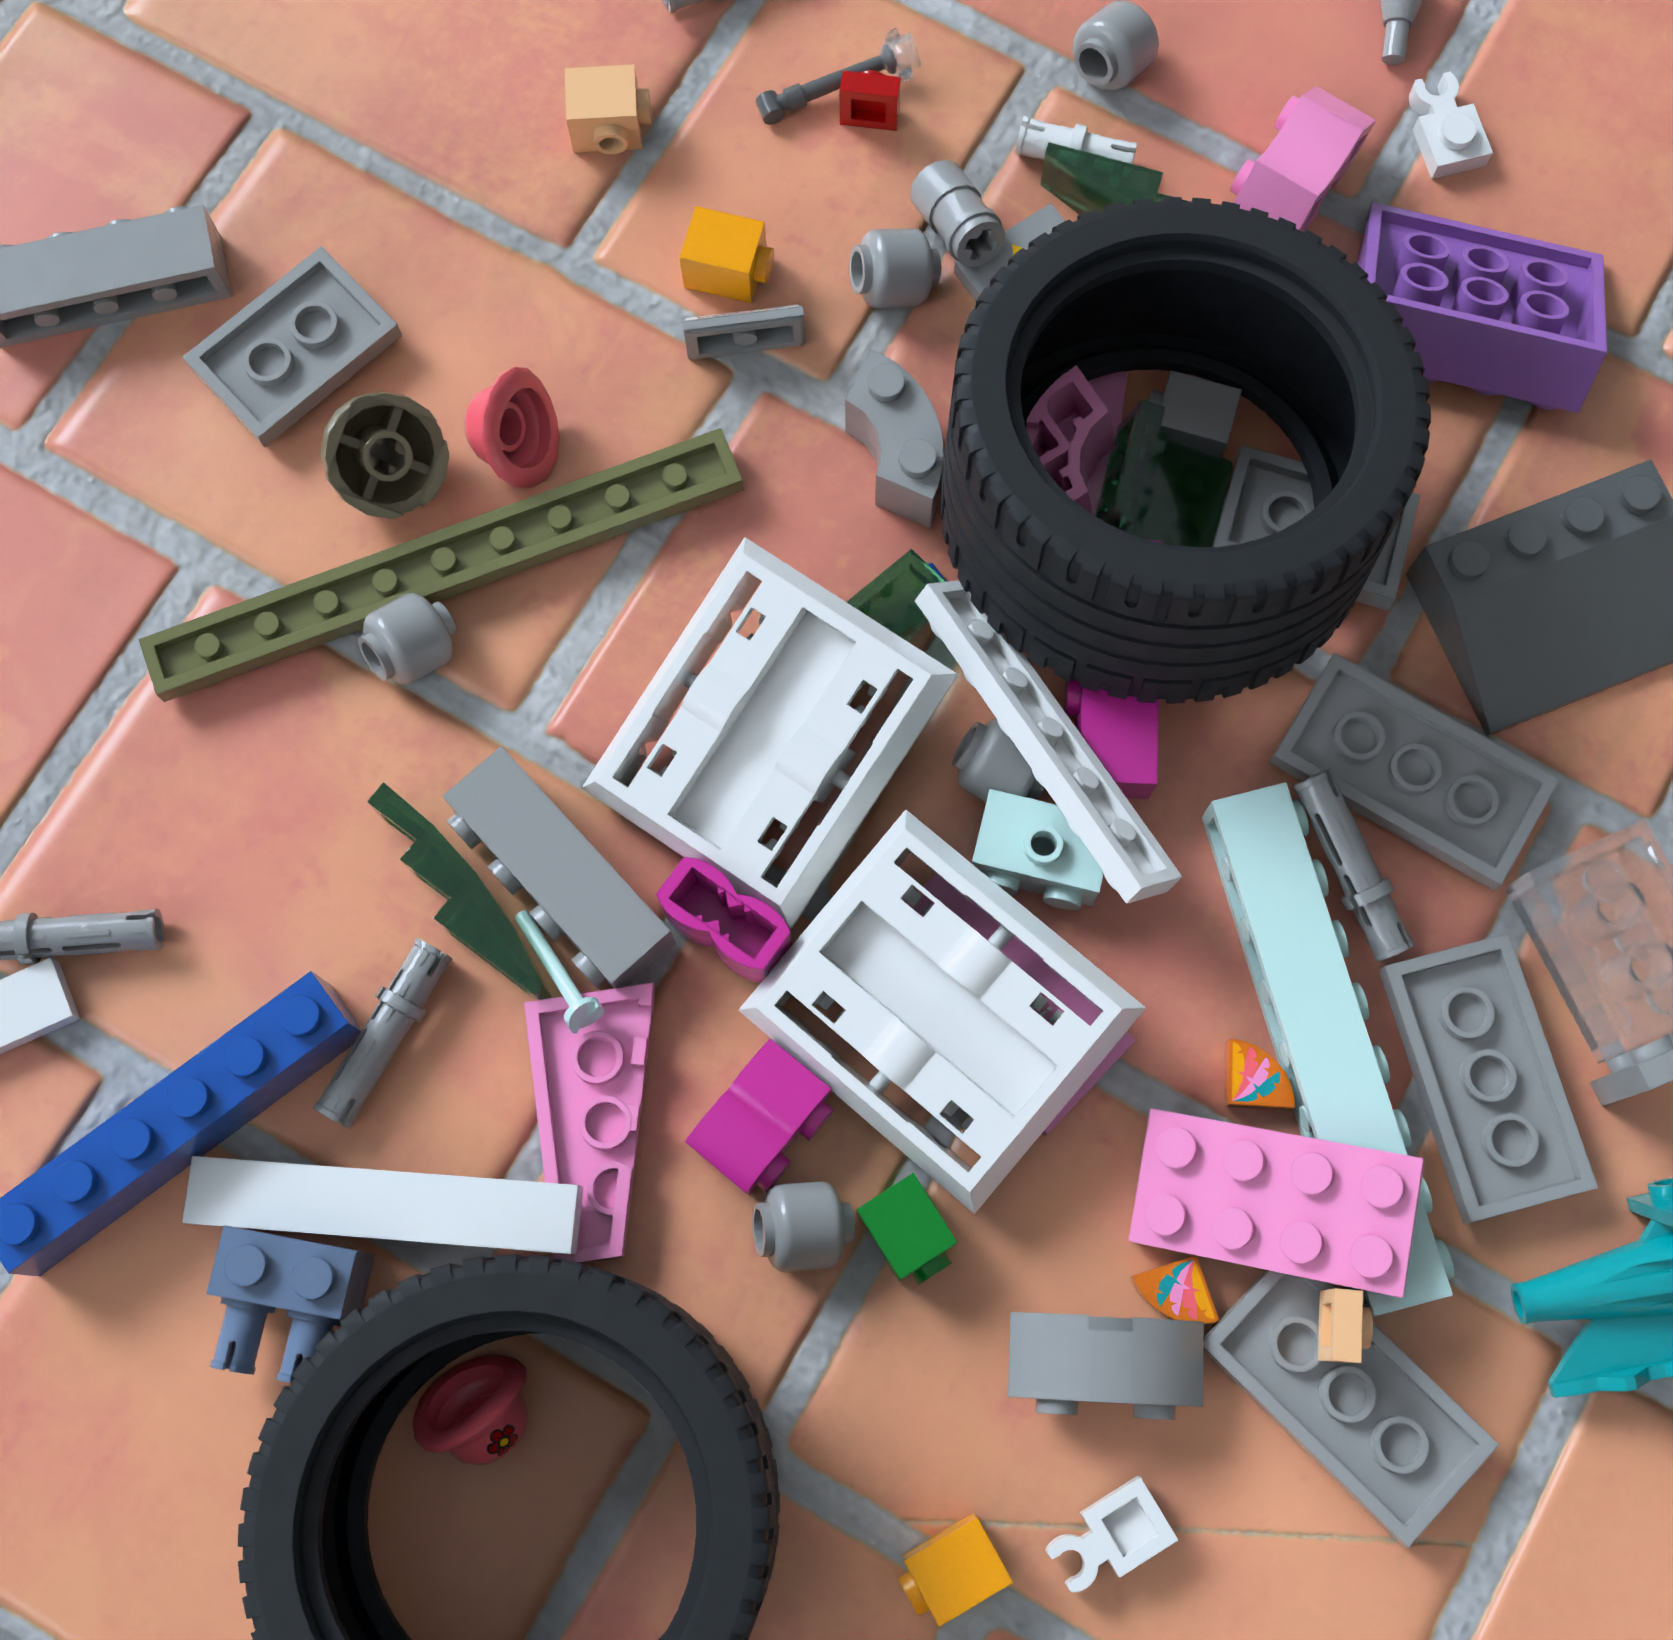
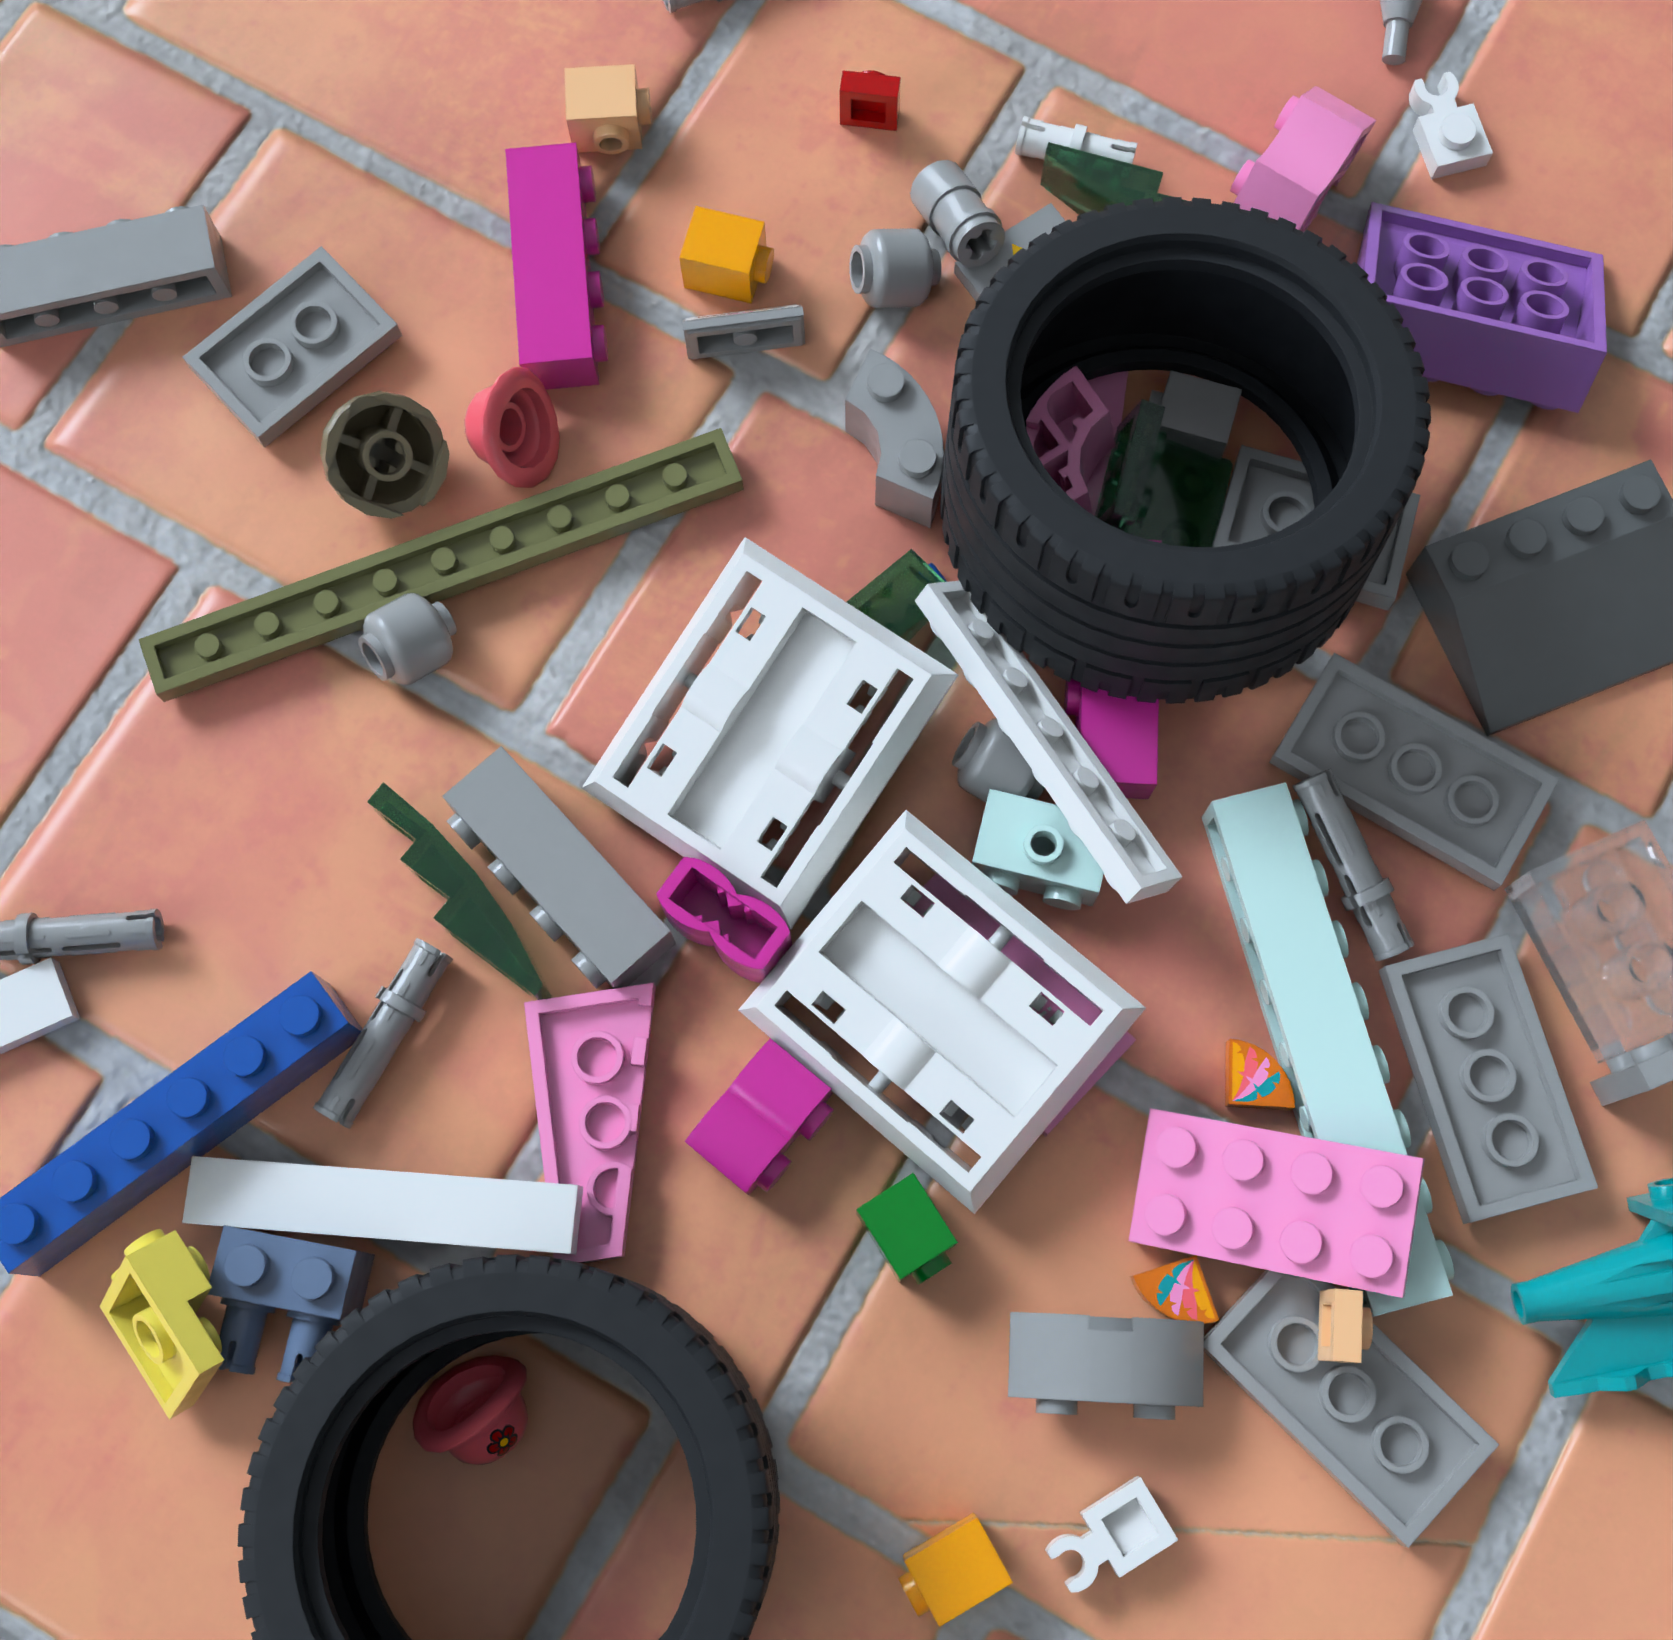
light aqua piece [515,910,605,1034] -> none
light grey head [752,1181,855,1272] -> none
dark grey piece [756,28,921,125] -> none
light grey head [1072,0,1159,91] -> none
none -> light yellow plate [100,1229,224,1420]
none -> dark pink brick [505,142,608,390]

